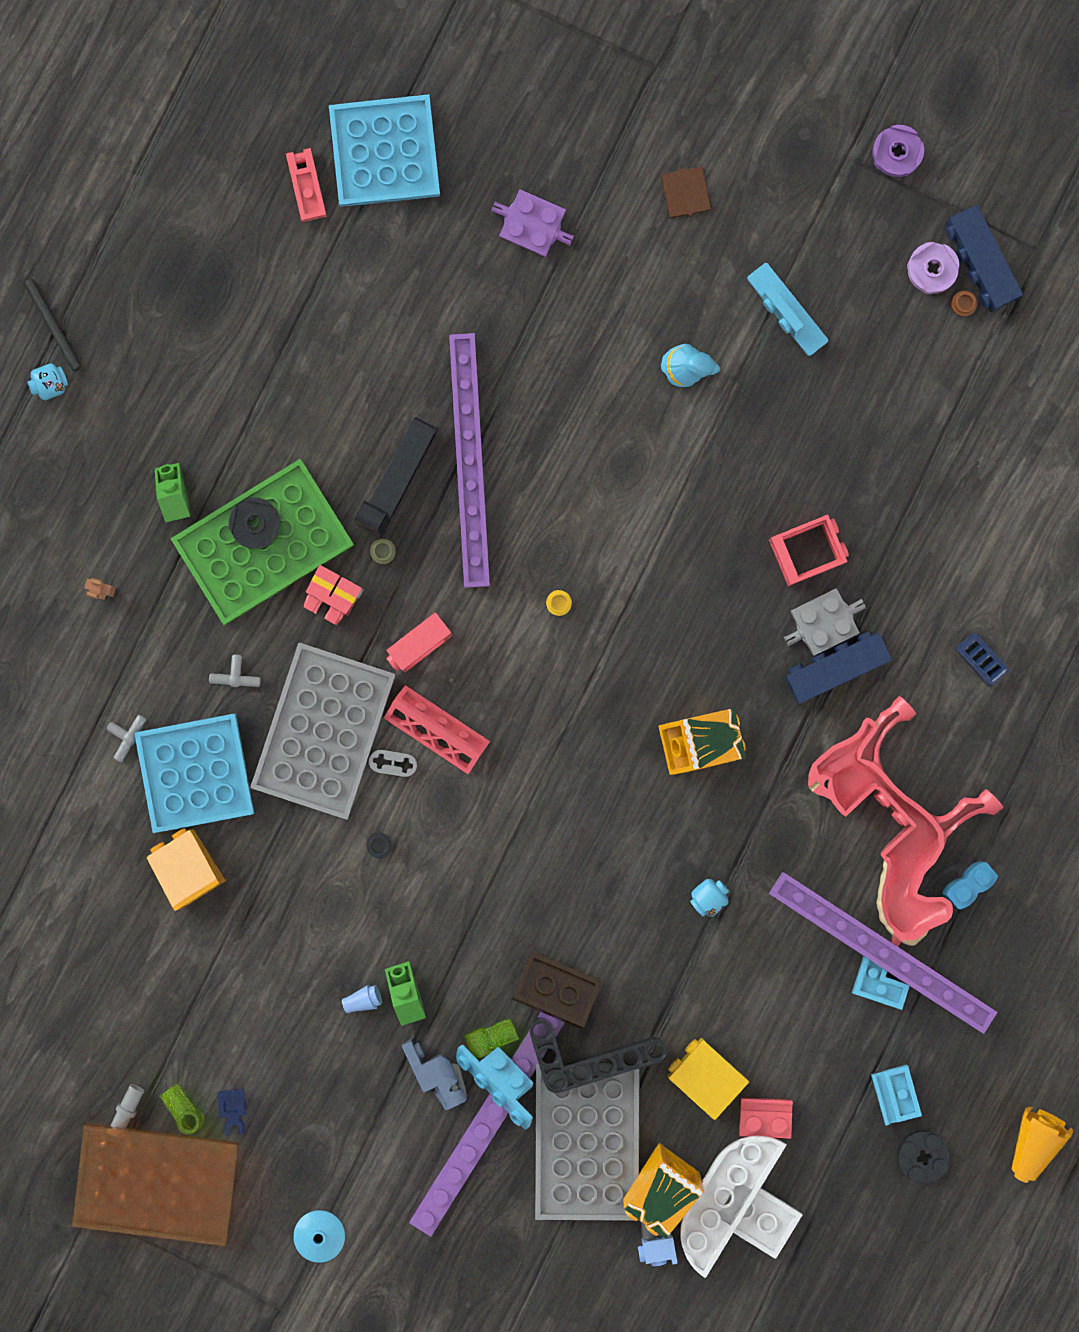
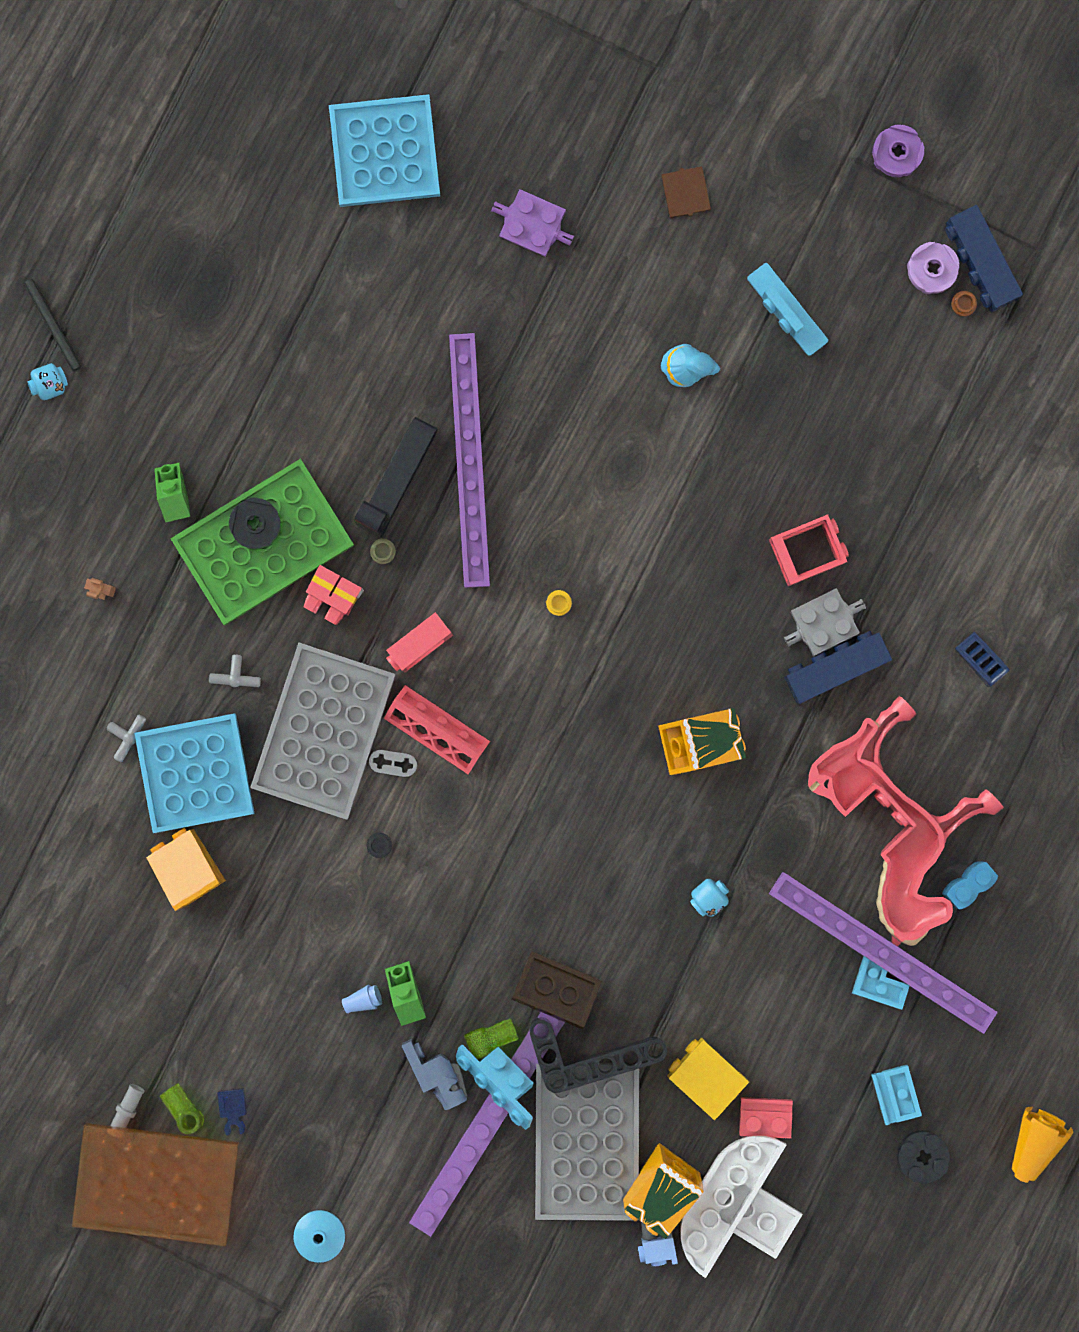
coral plate [286,148,327,222] -> none

